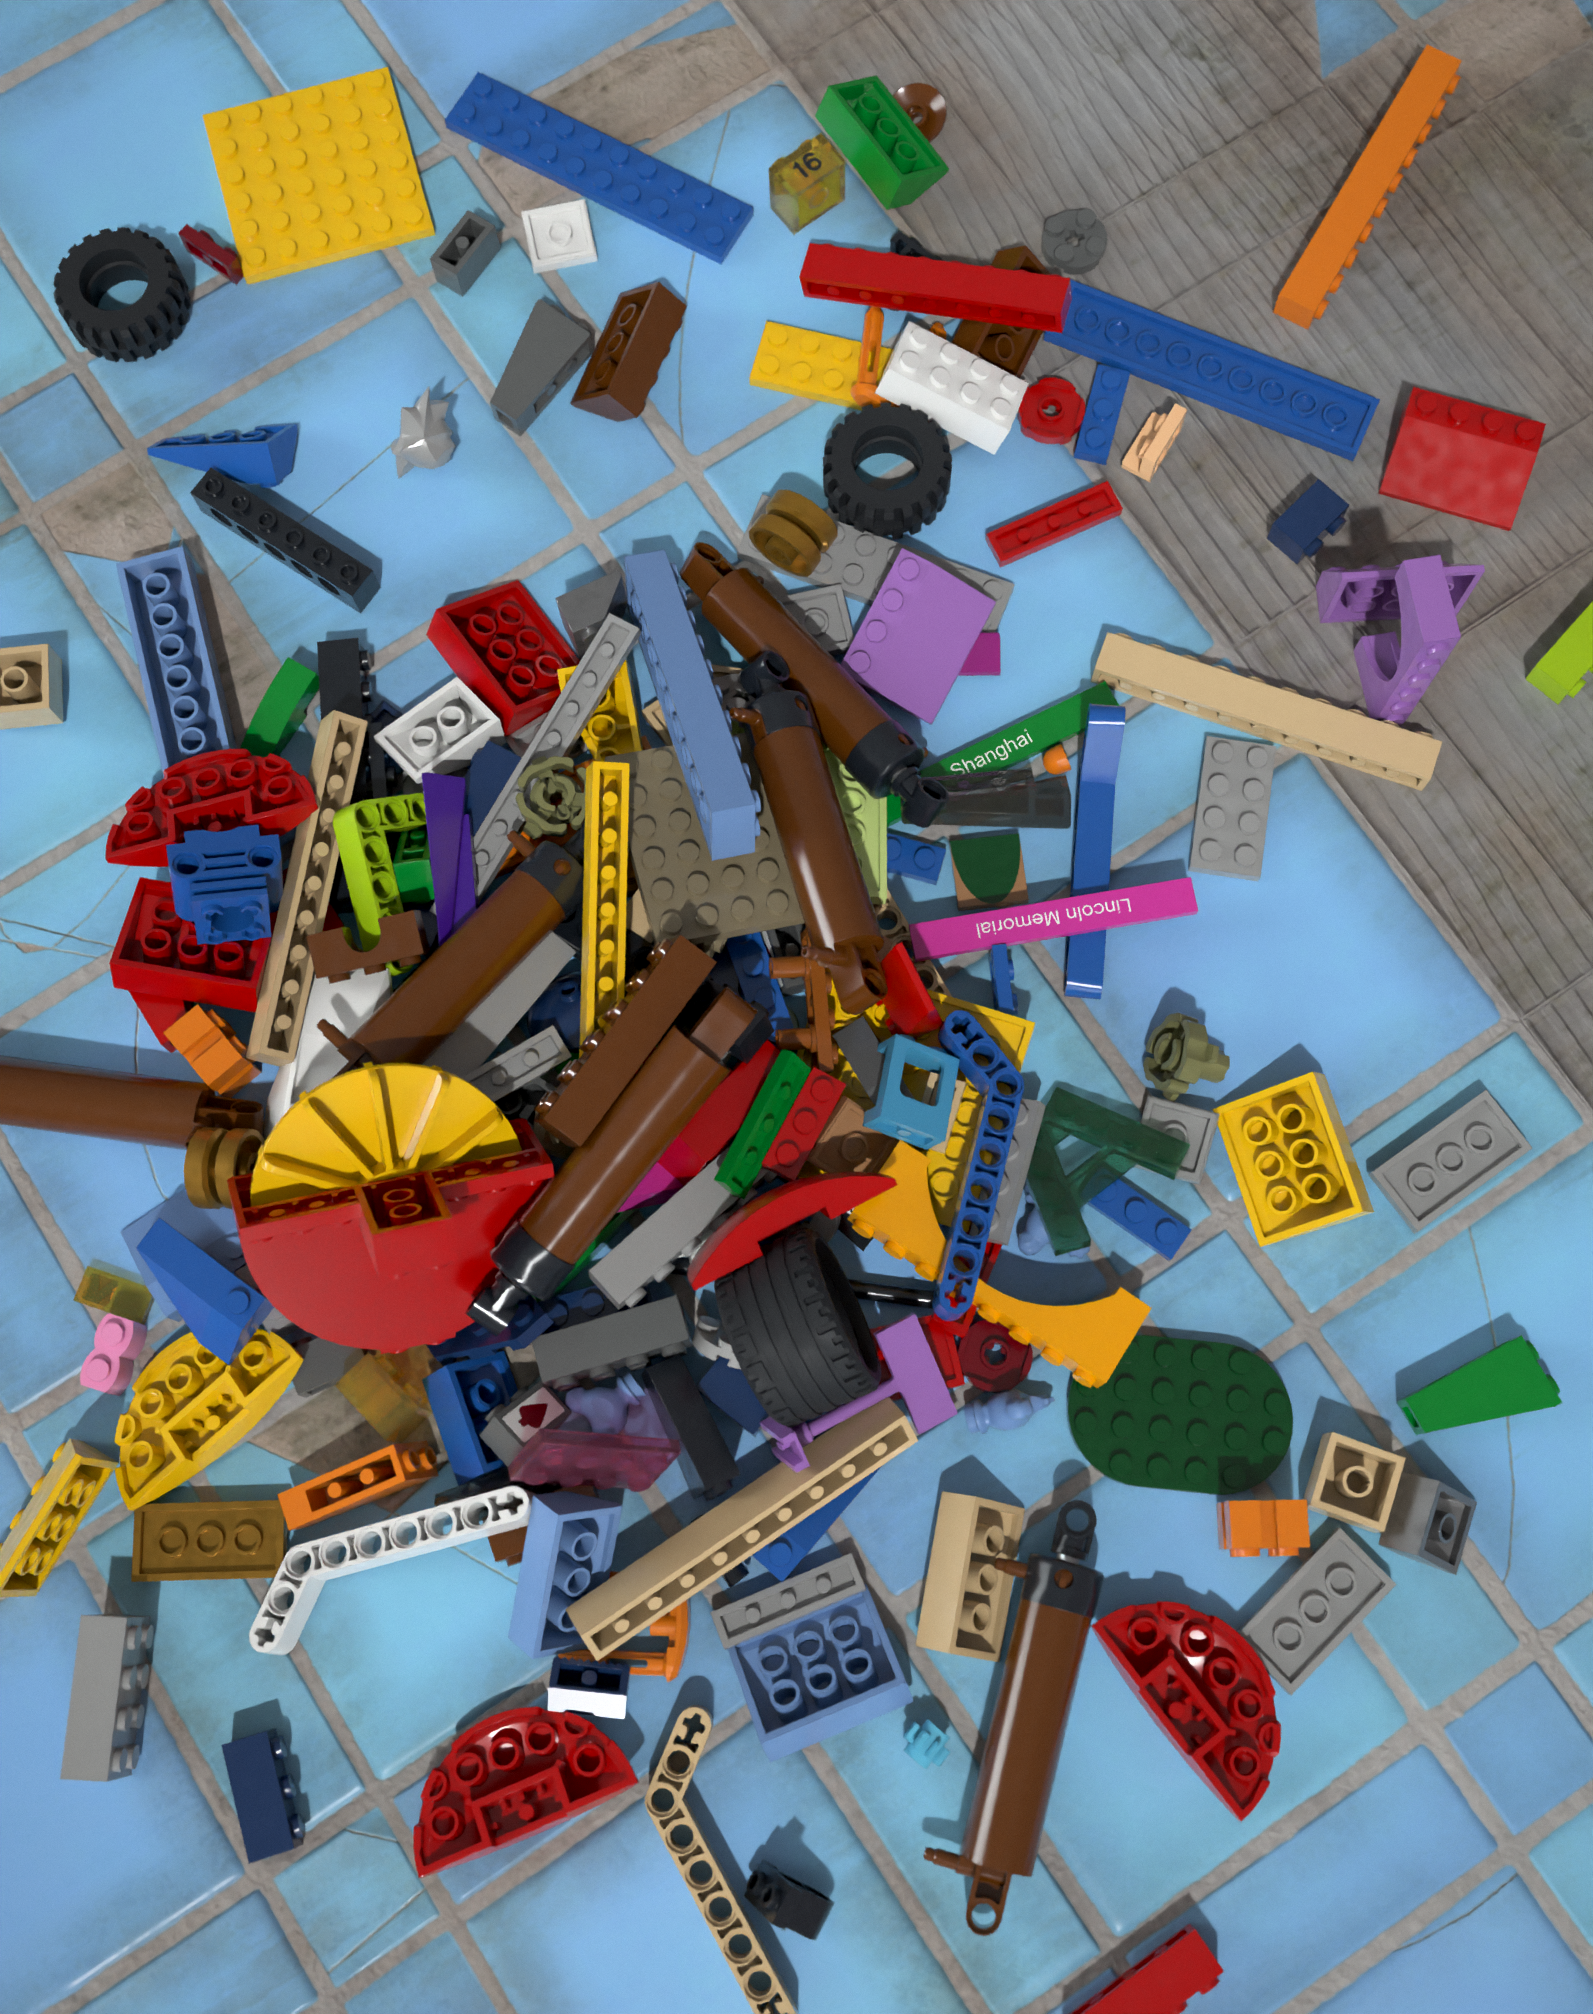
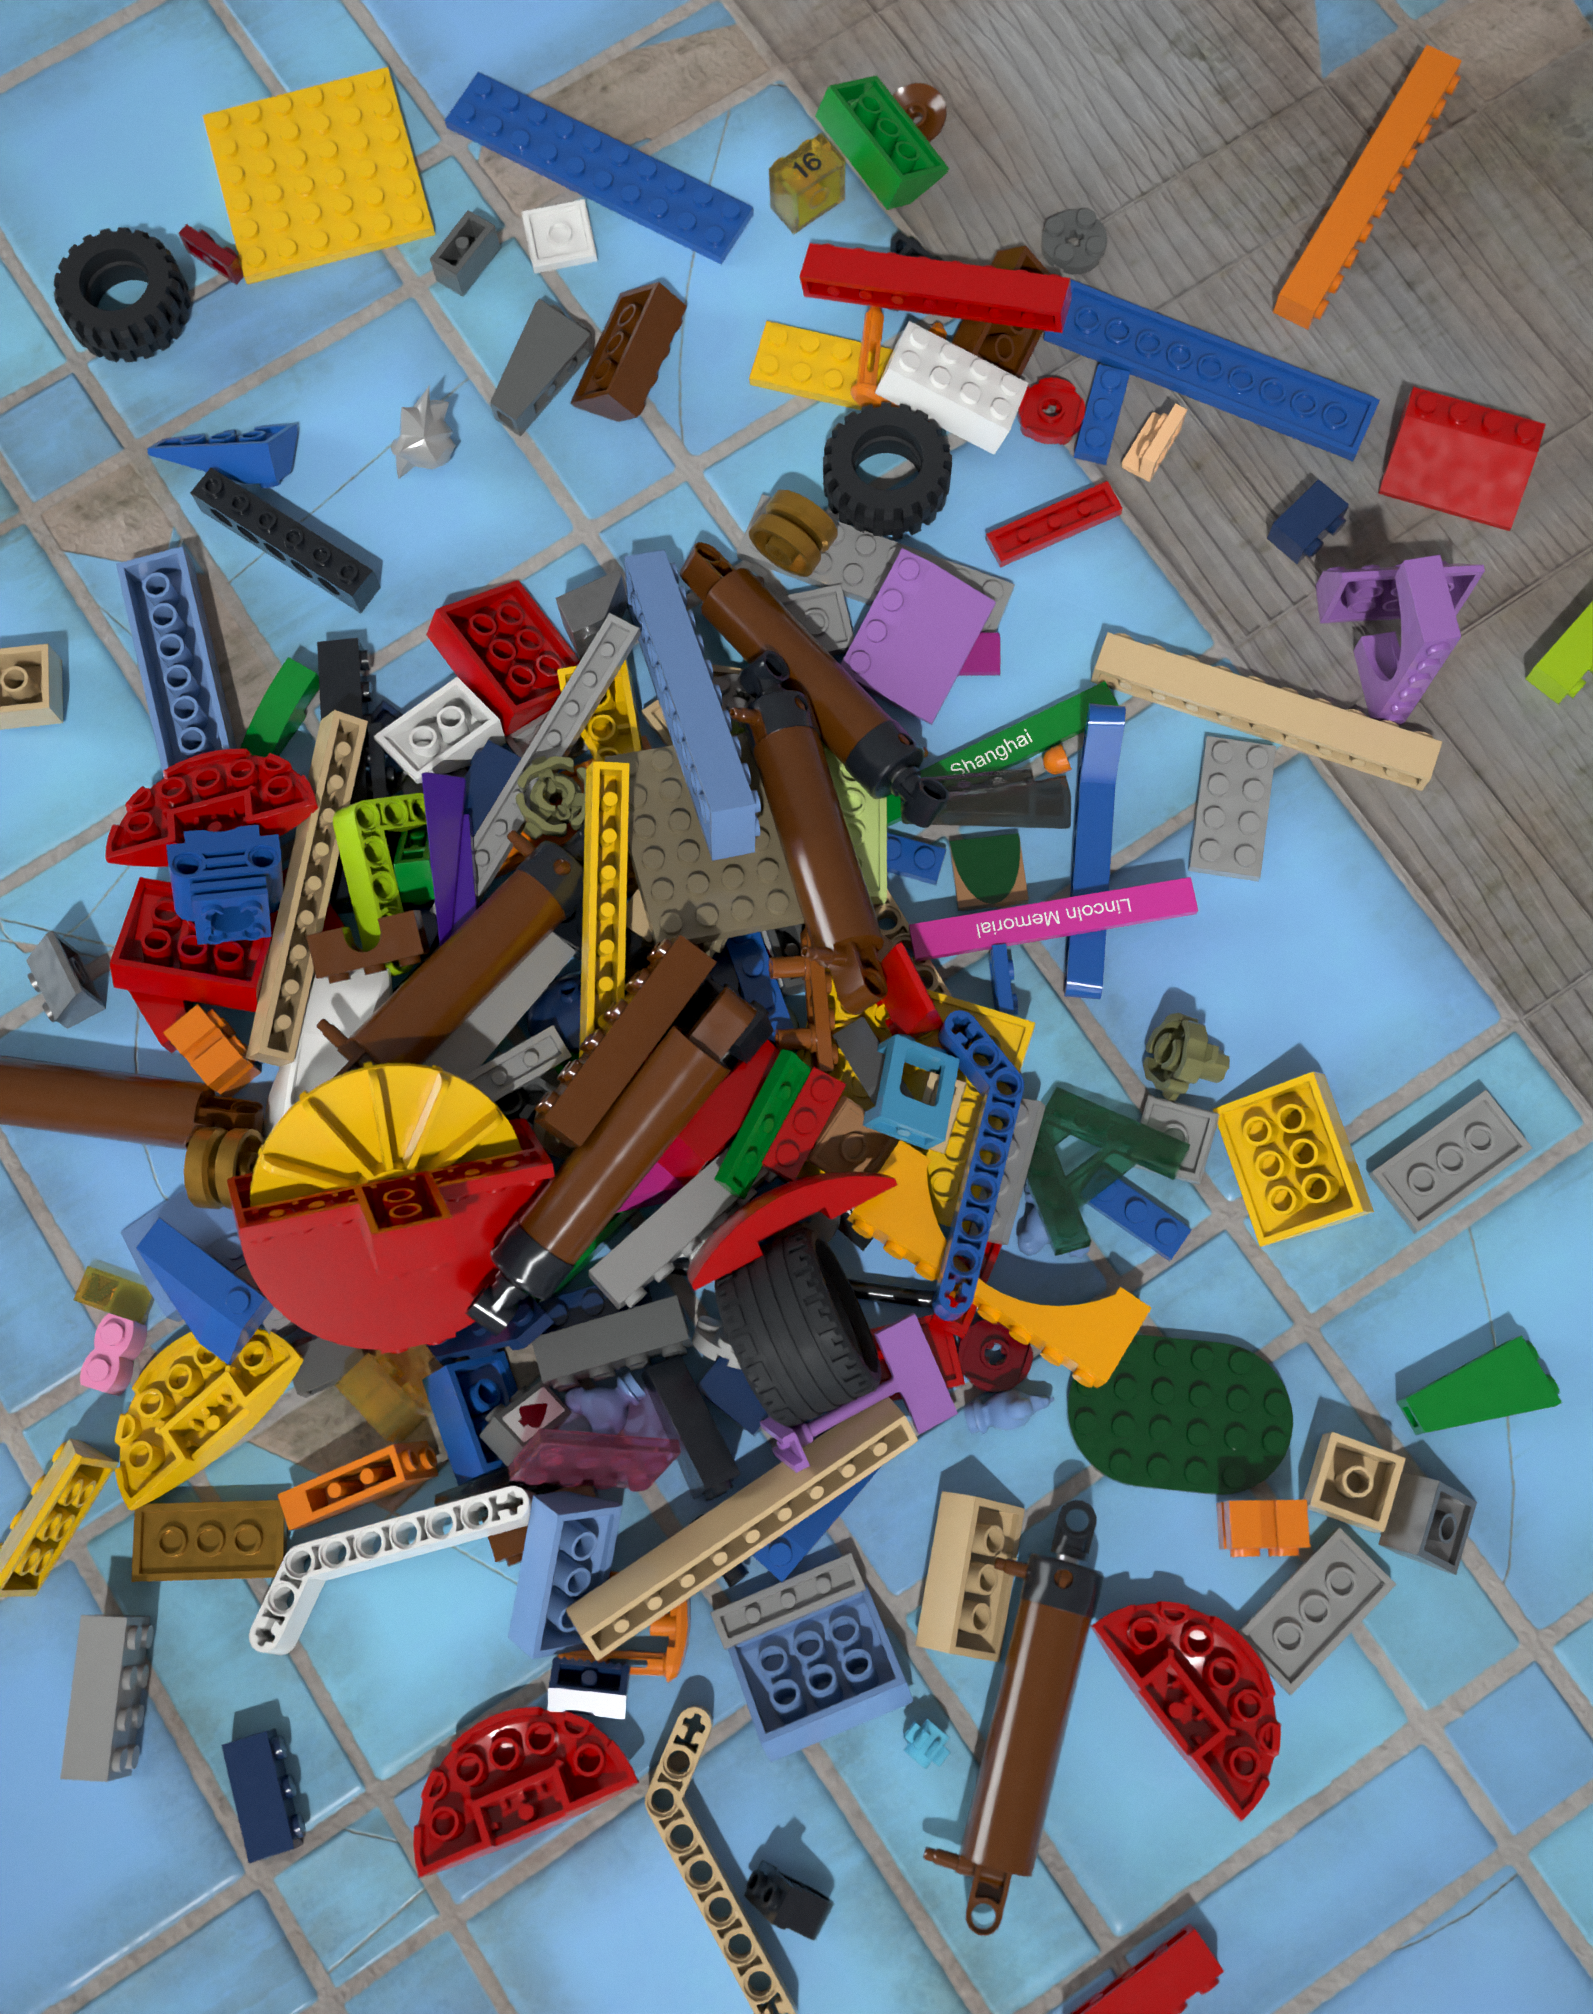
none -> flat silver slope [26,930,106,1029]

